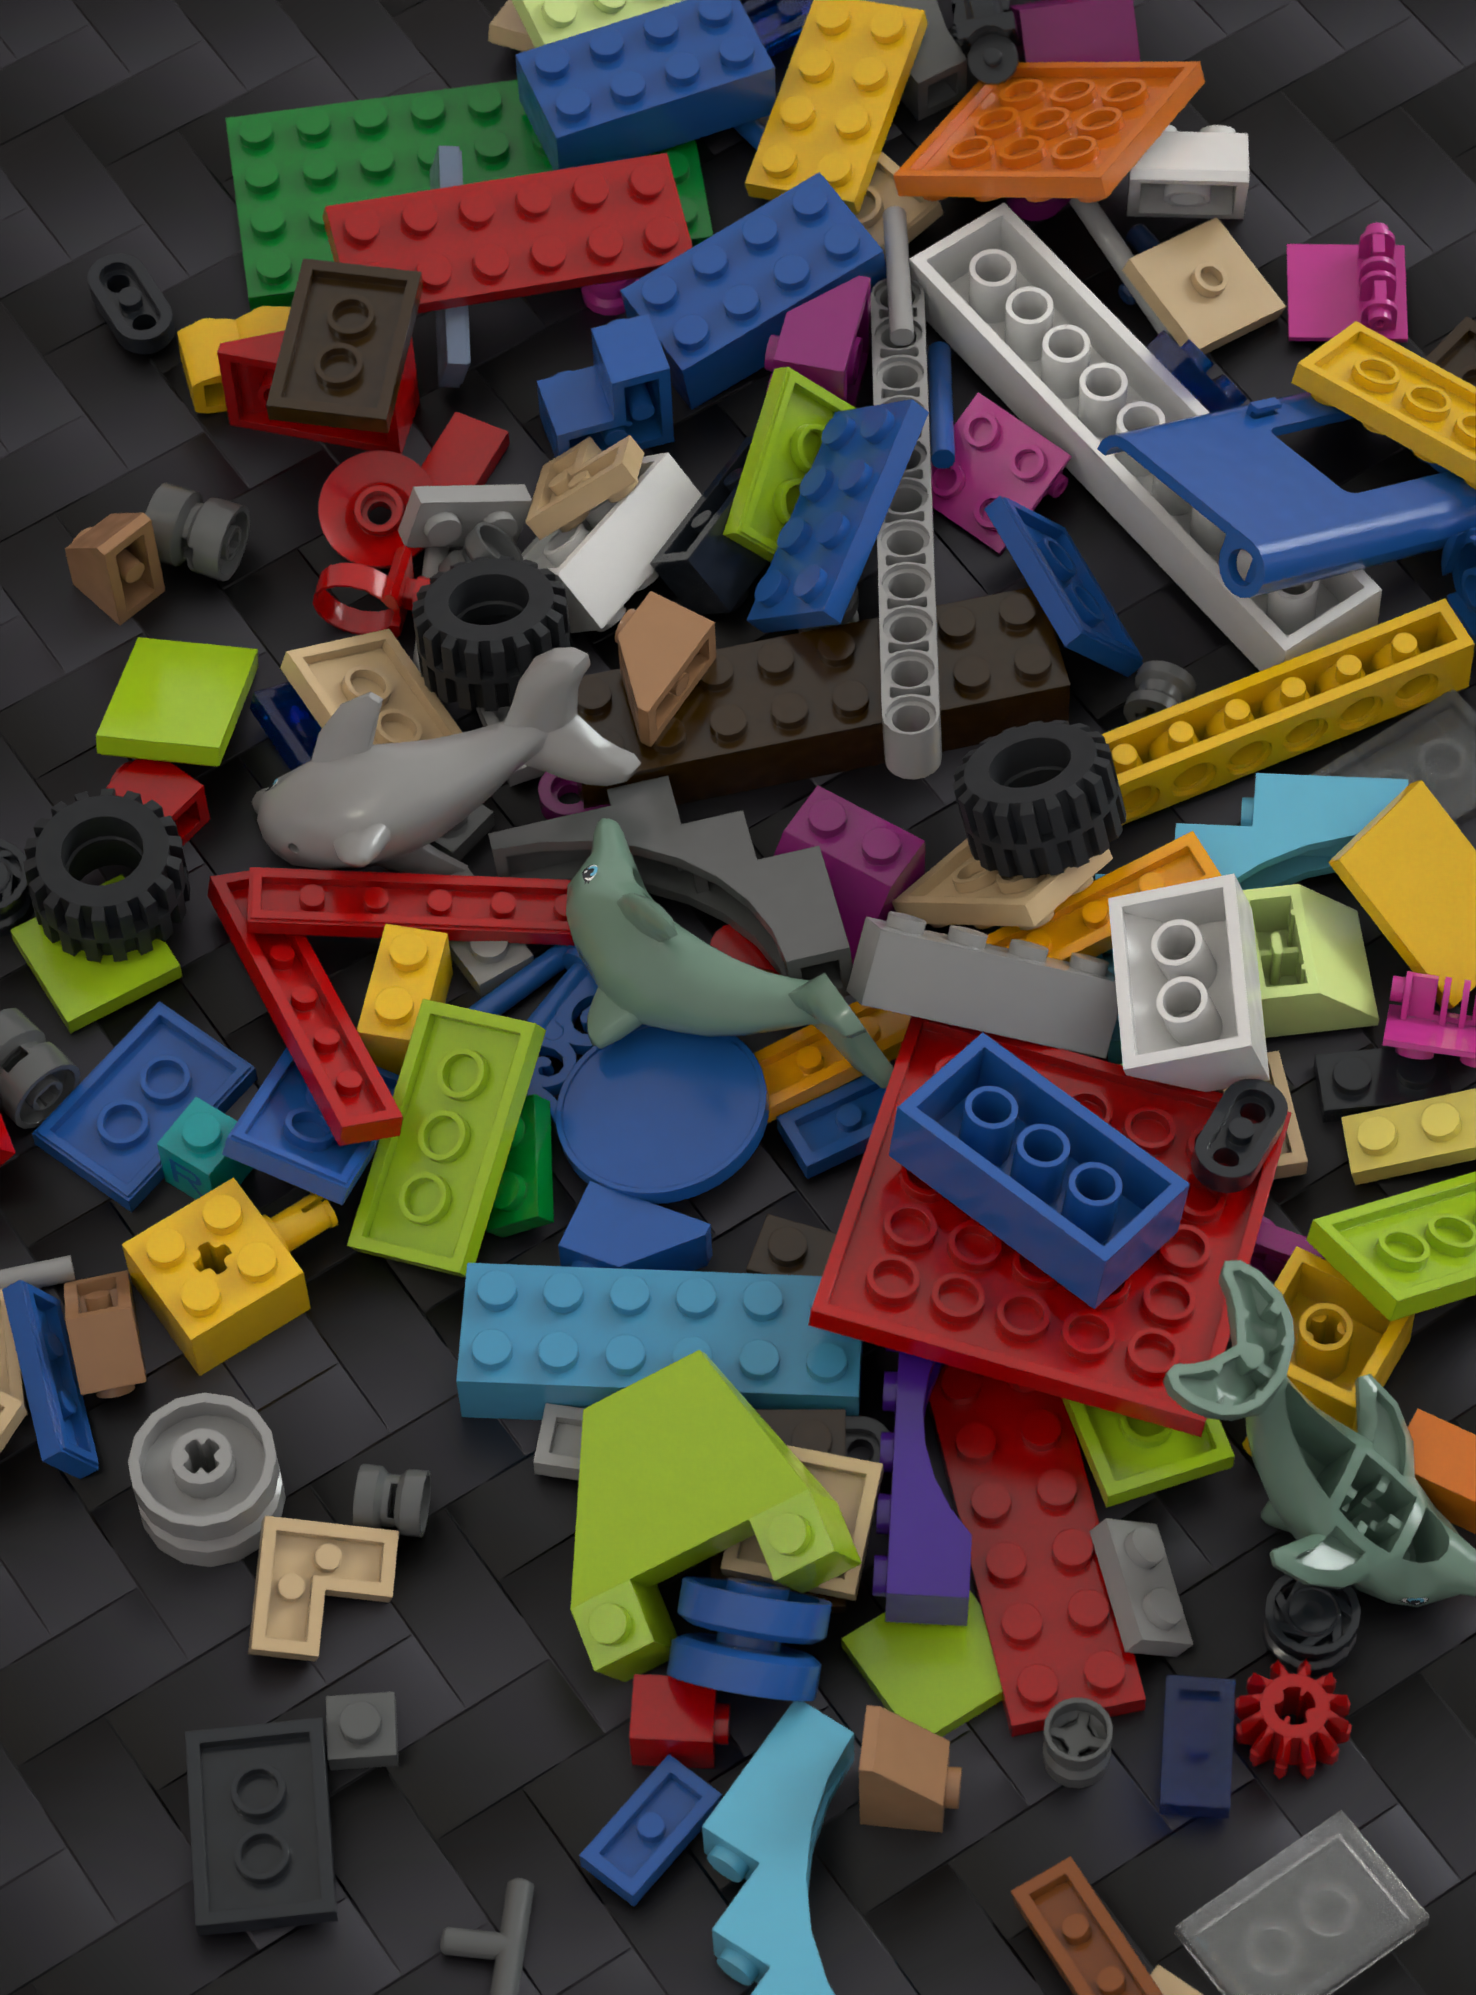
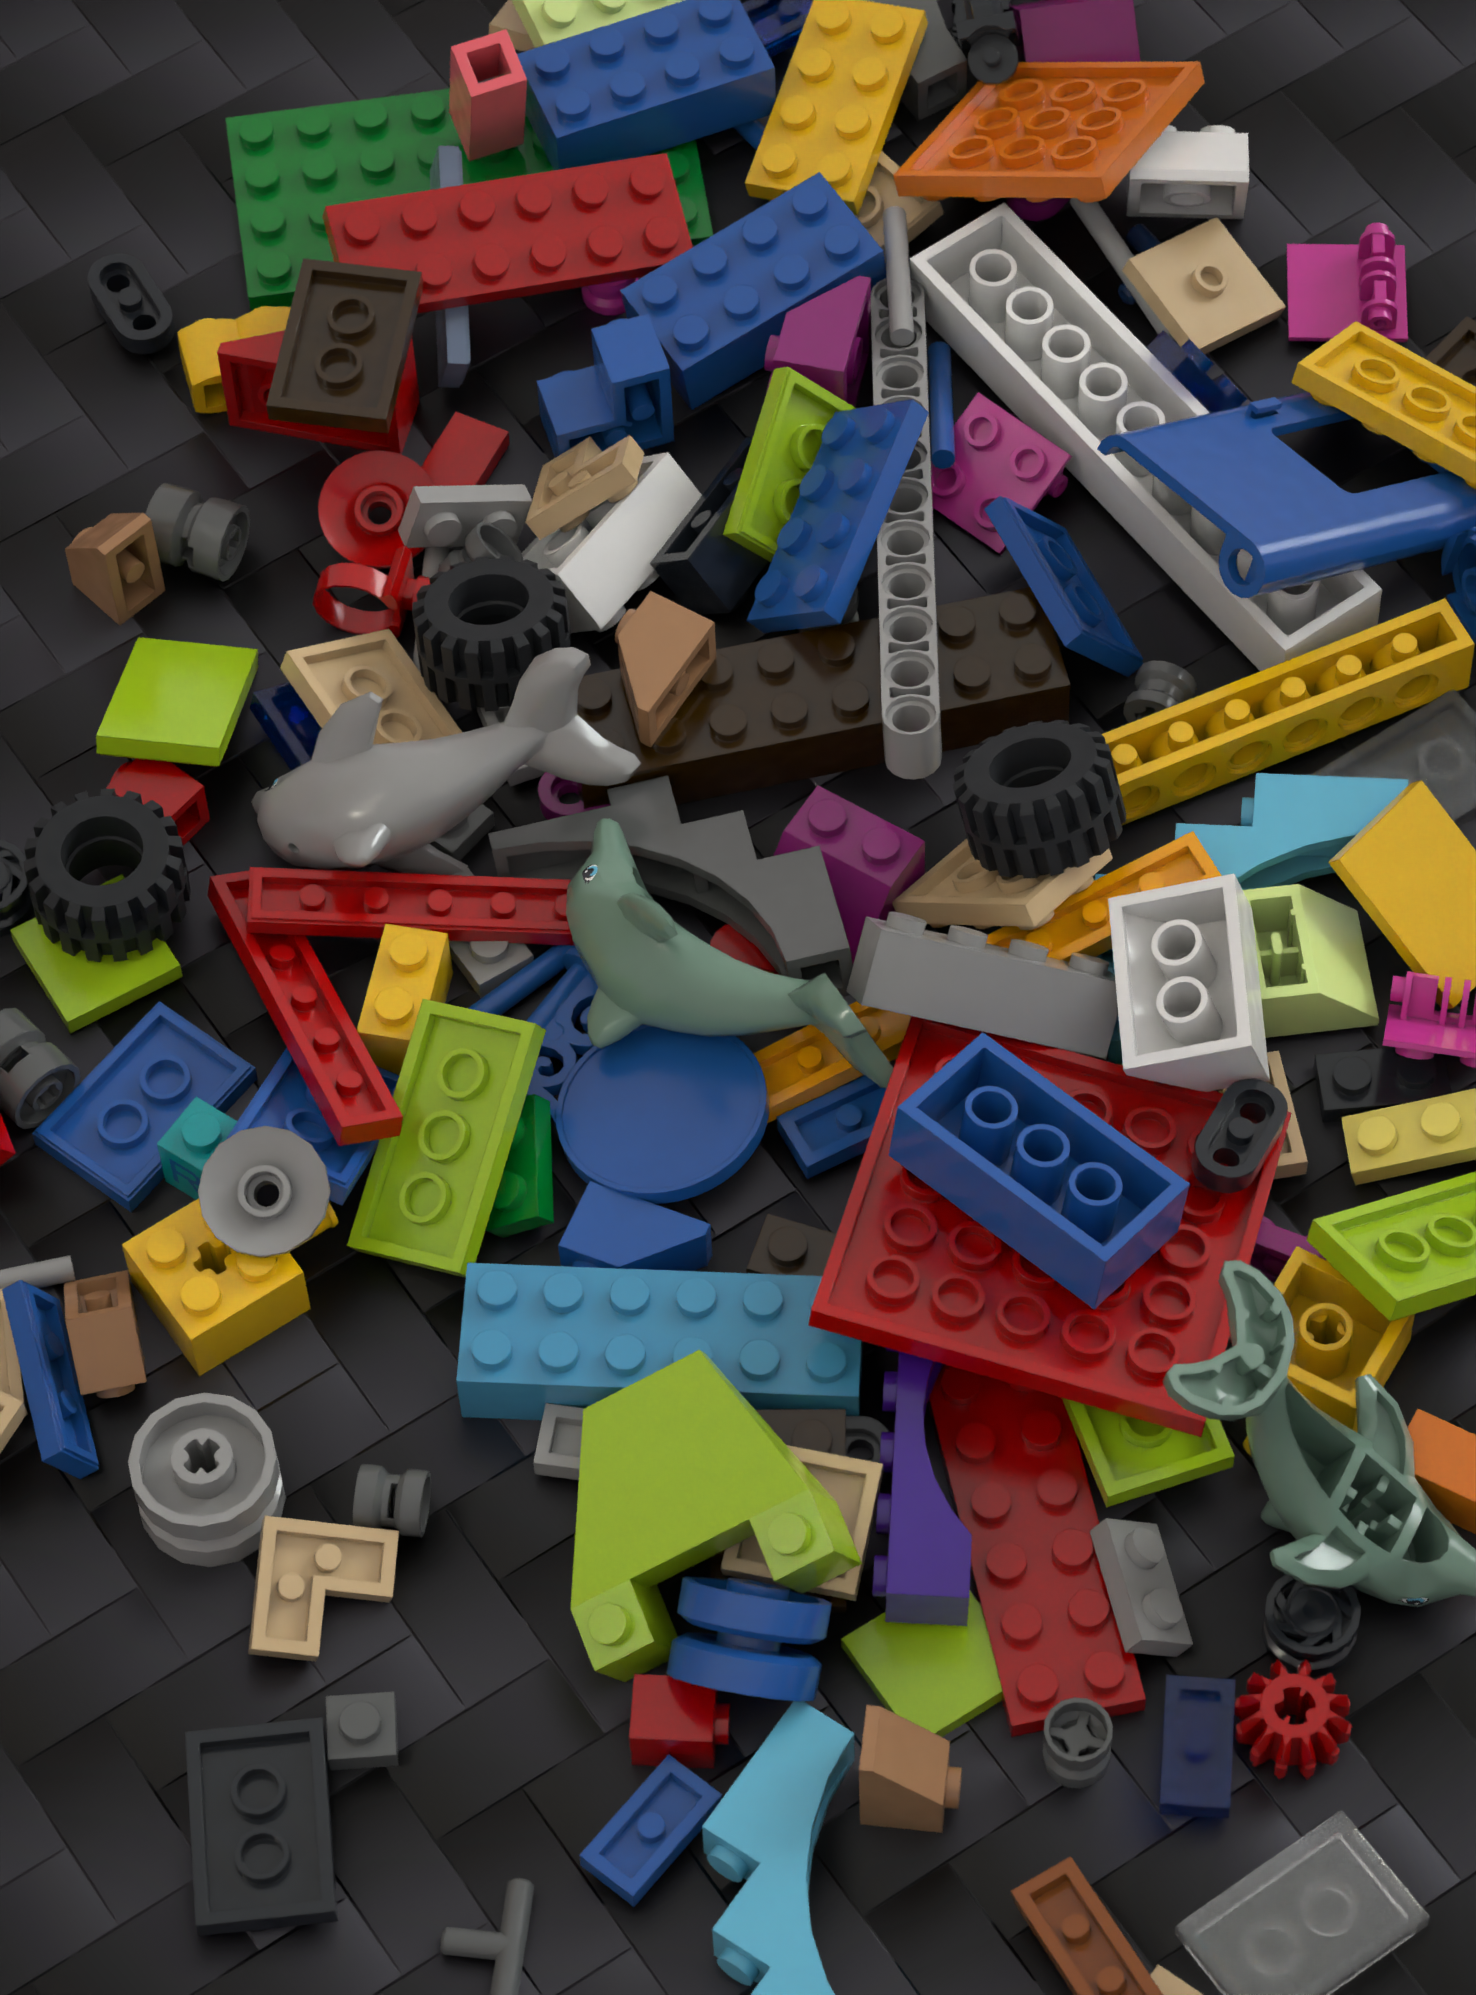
none -> light grey dish [198,1126,331,1258]
none -> coral brick [449,29,527,161]

